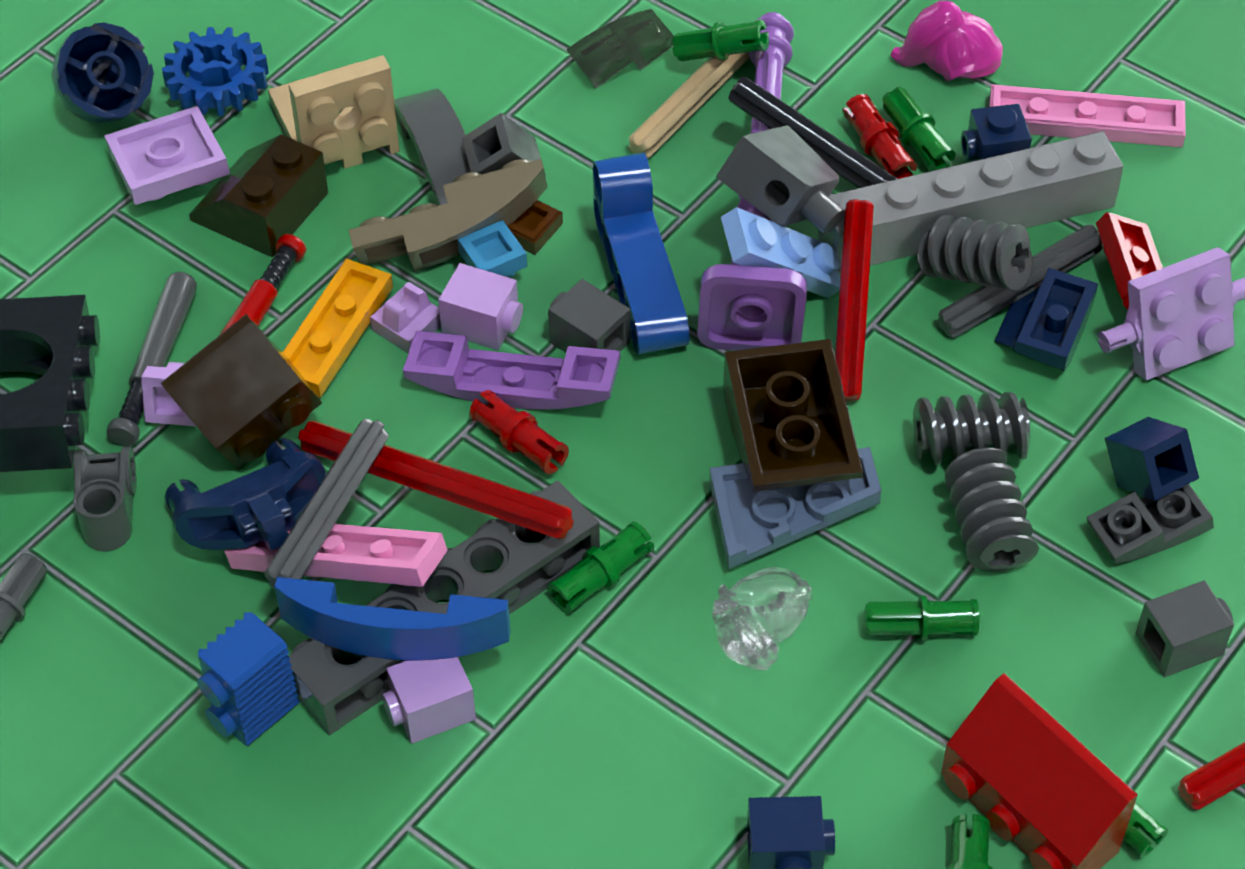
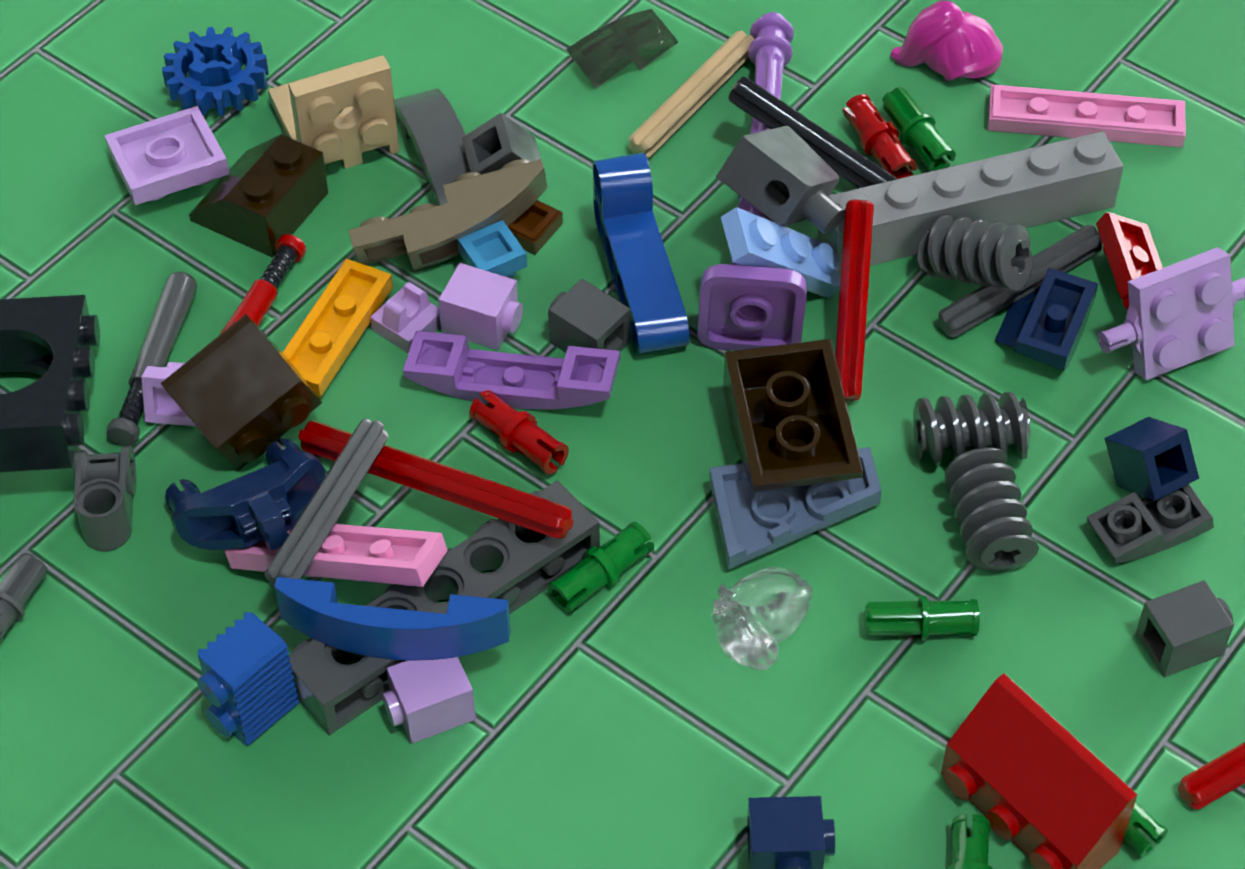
dark blue cylinder [51,22,154,123] -> none
green axle [672,19,769,61] -> none
dark blue brick [961,104,1032,162] -> none

